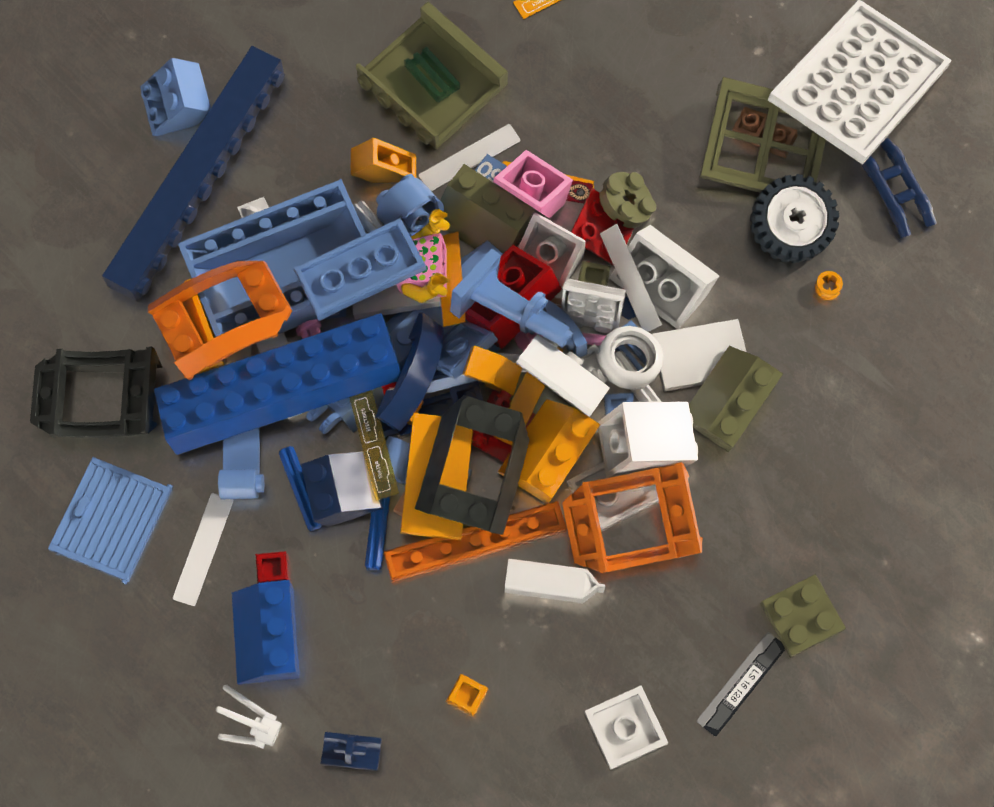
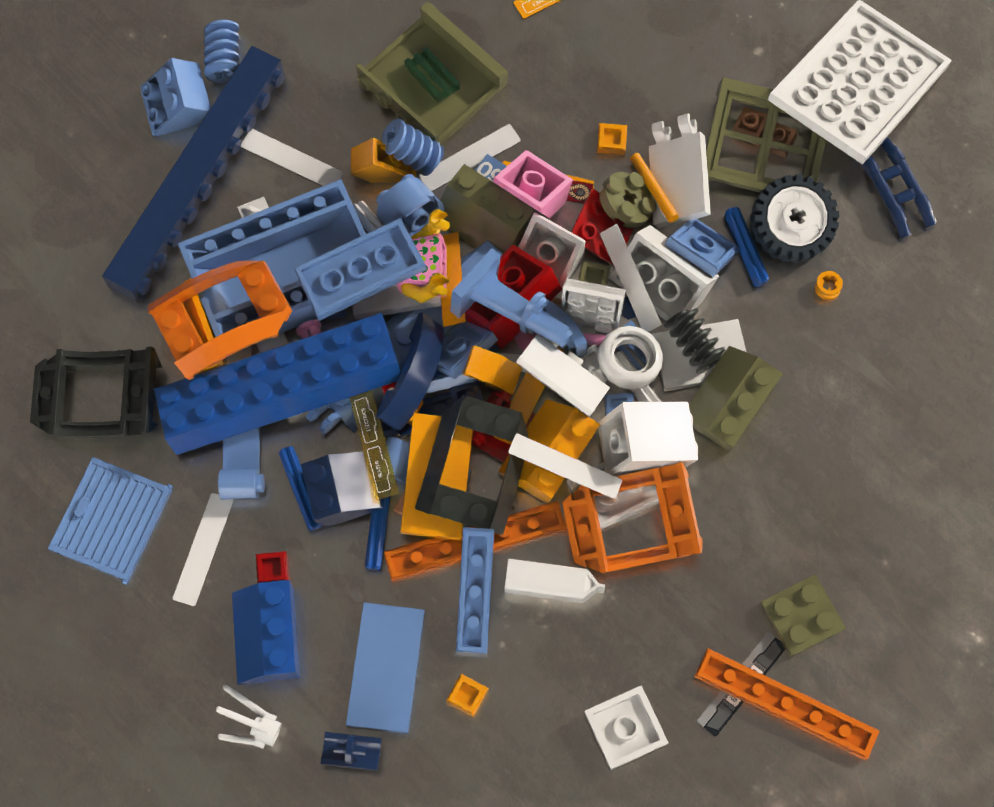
none -> medium blue piece [204,20,240,84]
none -> white sticker [241,129,344,186]
none -> medium blue tile [346,603,425,734]
none -> medium blue piece [381,118,444,176]
none -> medium blue tile [456,527,494,654]
none -> white sticker [508,434,622,499]
none -> light orange tile [597,123,627,155]
none -> light orange bar [630,153,679,223]
none -> white tile [649,113,711,228]
none -> pearl dark grey piece [664,308,725,374]
none -> medium blue tile [665,219,740,277]
none -> orange tile [694,648,880,761]
none -> blue axle [724,207,769,287]

